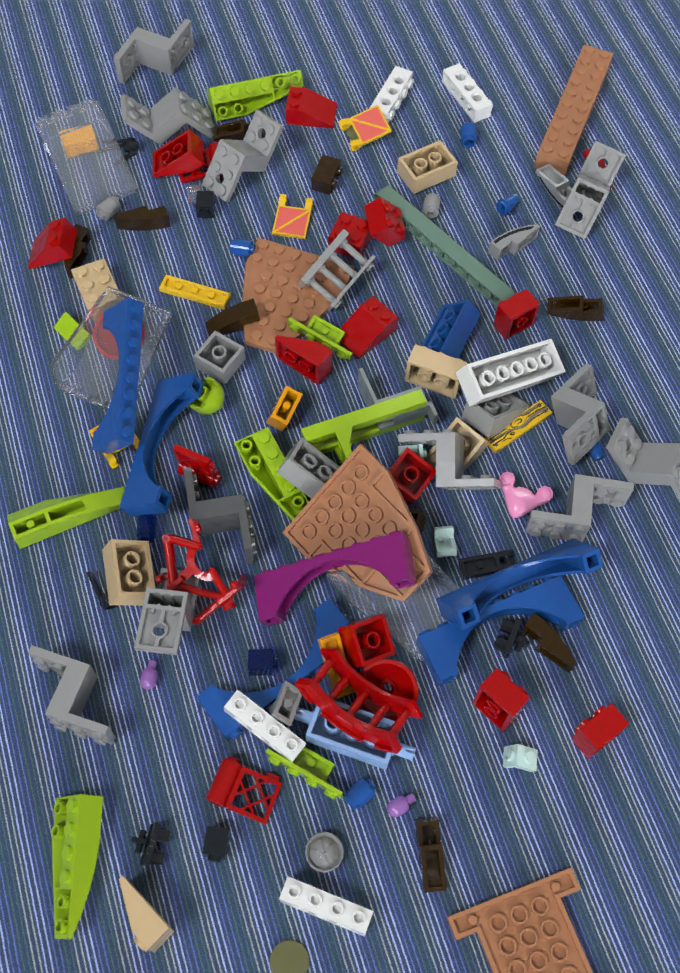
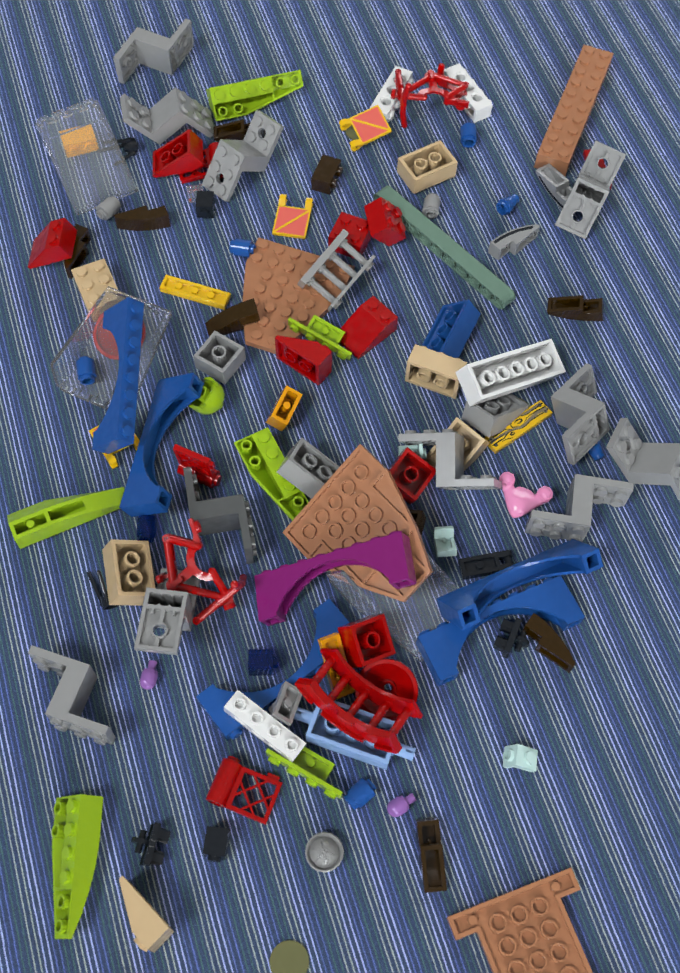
lime slope [54,312,90,350] -> none
white brick [279,877,373,936] -> none
red slope [285,86,337,129] -> none
lime piece [301,368,438,465] -> none
red brick [472,668,530,733] -> none
red brick [493,289,540,340] -> none
red brick [571,704,629,759] -> none
none -> blue brick [76,356,96,385]
none -> red piece [391,63,470,128]

